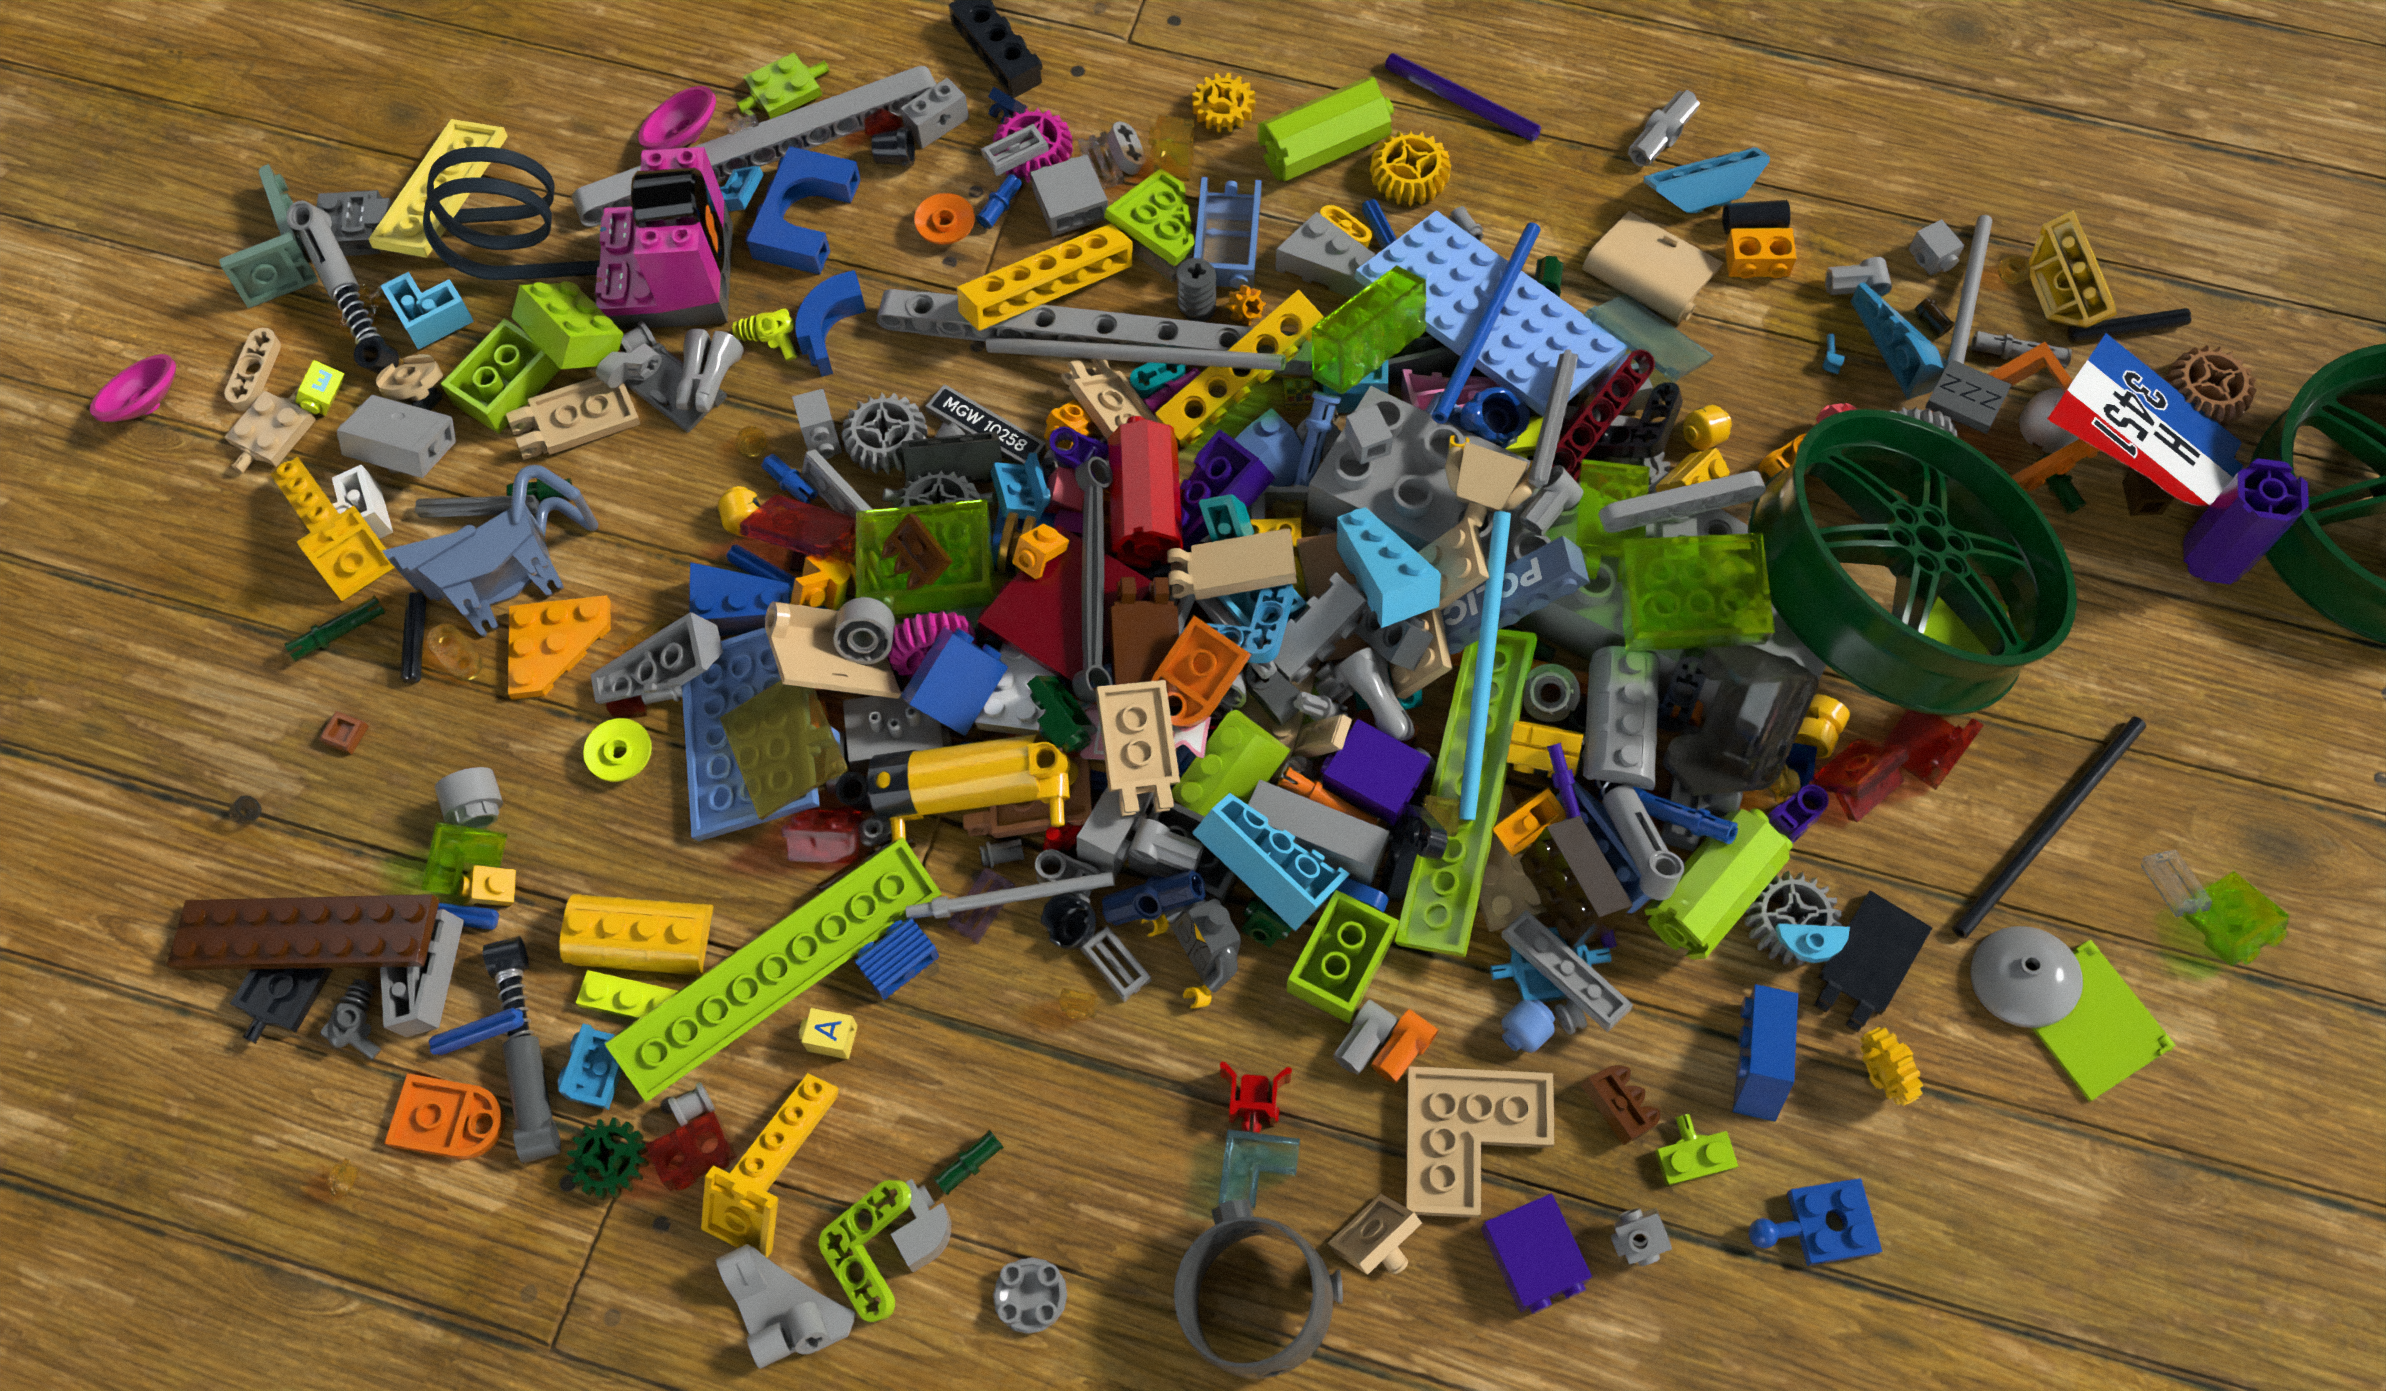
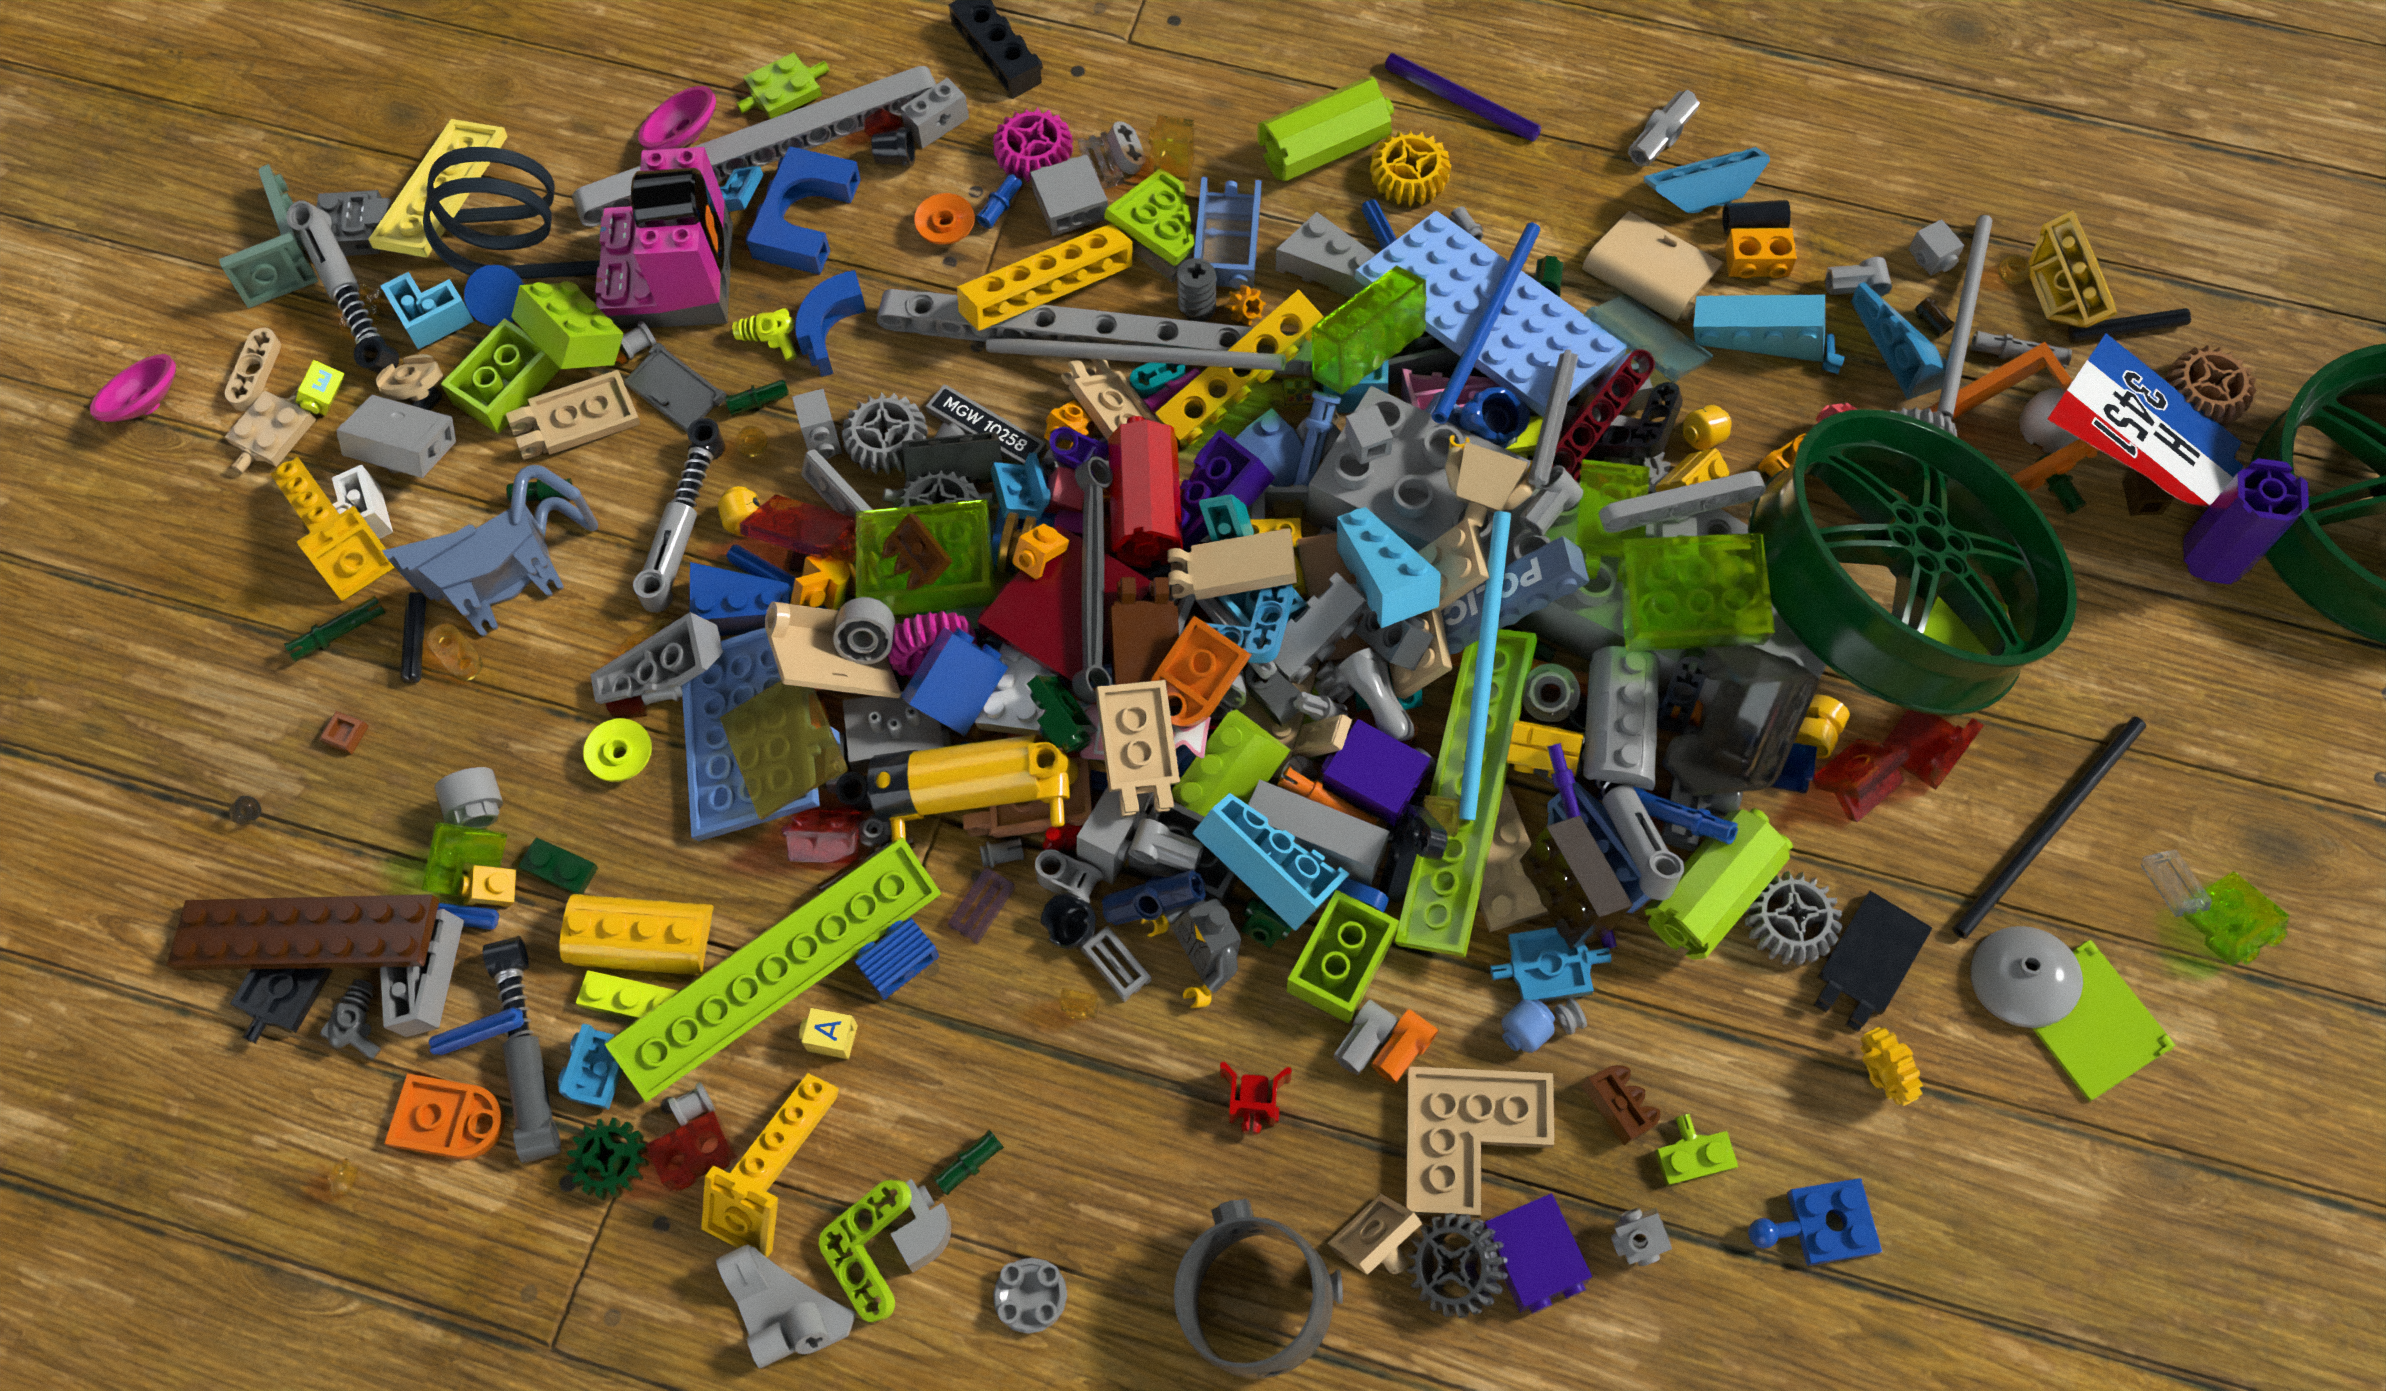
dark grey axle [414,495,539,518] -> none
light orange plate [508,595,611,700] -> none
light grey piece [596,344,662,388] -> none
light grey piece [676,329,744,413] -> none
clear tile [721,109,759,135] -> none
blue axle [761,454,818,507] -> none
light grey bar [906,872,1115,919] -> none
light grey tile [981,124,1049,176] -> none
dark blue tile [988,86,1028,123] -> none
yellow gear [1192,73,1255,132] -> none
clear light blue brick [1218,1130,1300,1210] -> none
yellow plate [1320,205,1372,248] -> none
light orange slope [1492,788,1567,857] -> none
light grey tile [1501,910,1633,1032] -> none
blue wedge [1732,984,1798,1122] -> none
clear yellow plate [1766,763,1800,804] -> none
dark purple piece [1767,784,1829,844] -> none
medium azure plate [1775,924,1850,963] -> none
dark grey tile [1925,359,2012,434] -> none
none -> blue tile [464,265,525,327]
none -> dark green plate [518,837,598,895]
none -> piece [633,418,725,612]
none -> dark green axle [725,380,789,416]
none -> dark grey gear [1406,1213,1508,1318]
none -> medium azure wedge [1693,295,1825,362]

